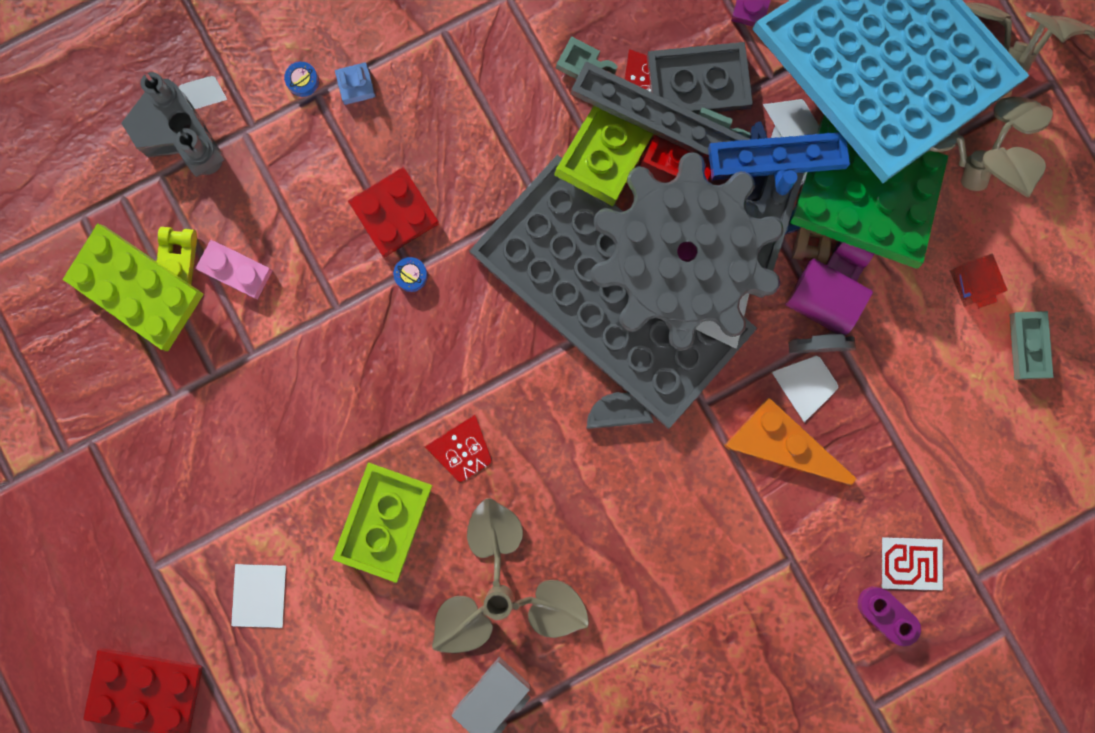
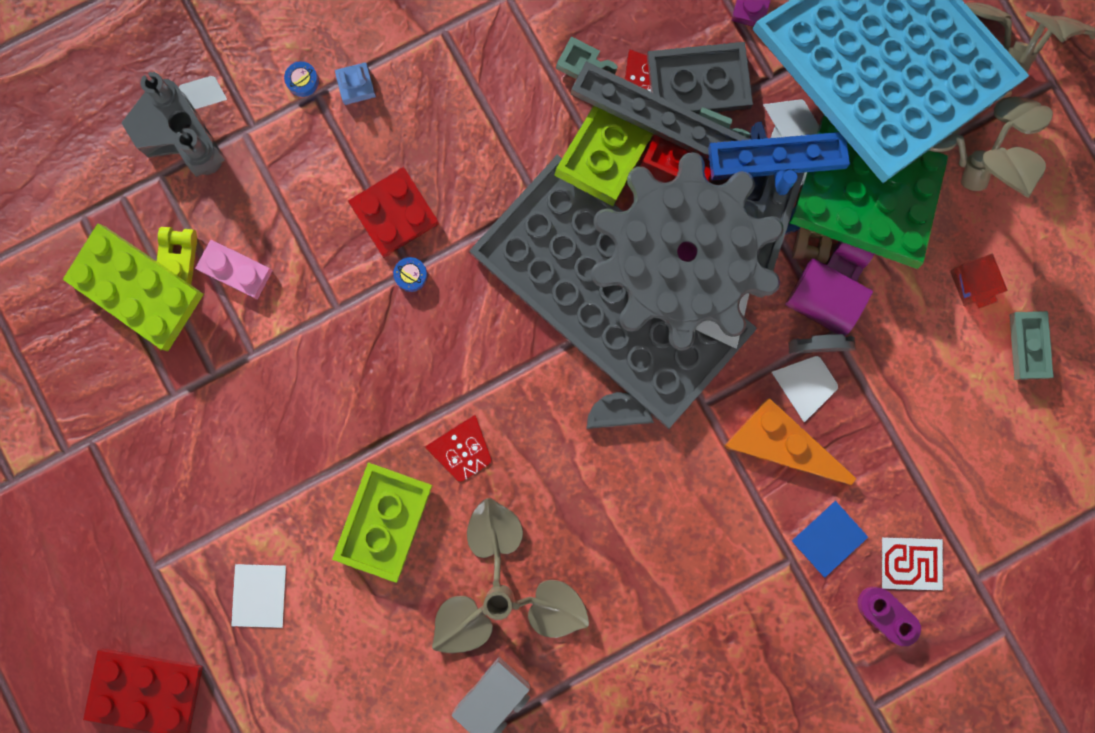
none -> blue sticker [792,501,868,578]

